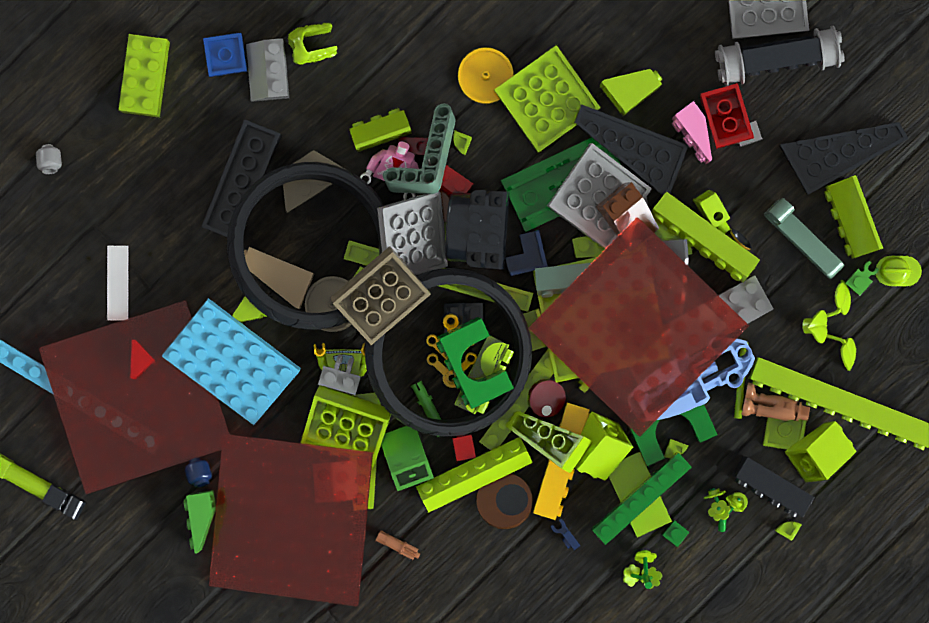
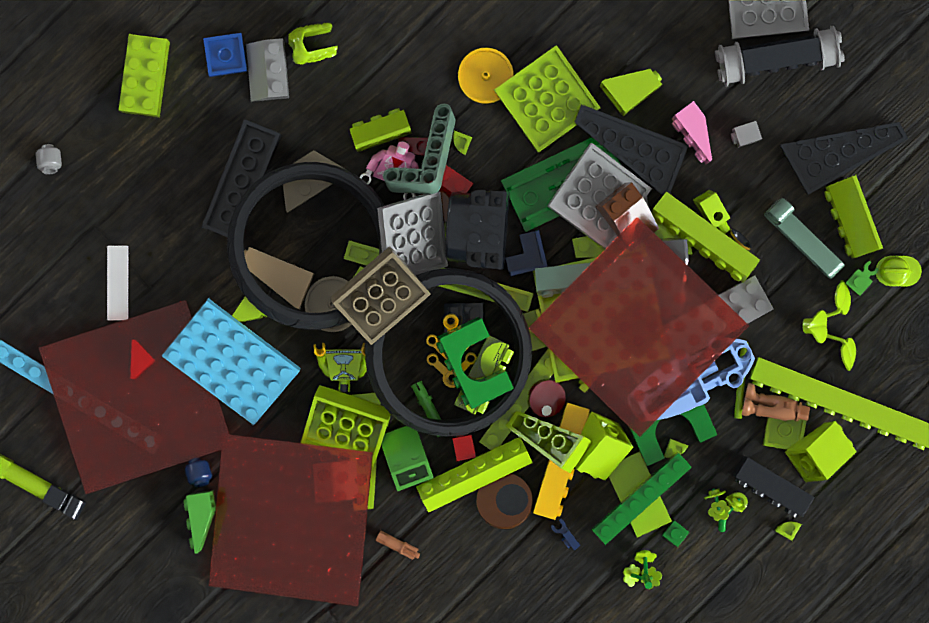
light grey hinge [318,354,361,395] -> none
red slope [700,83,754,148] -> none

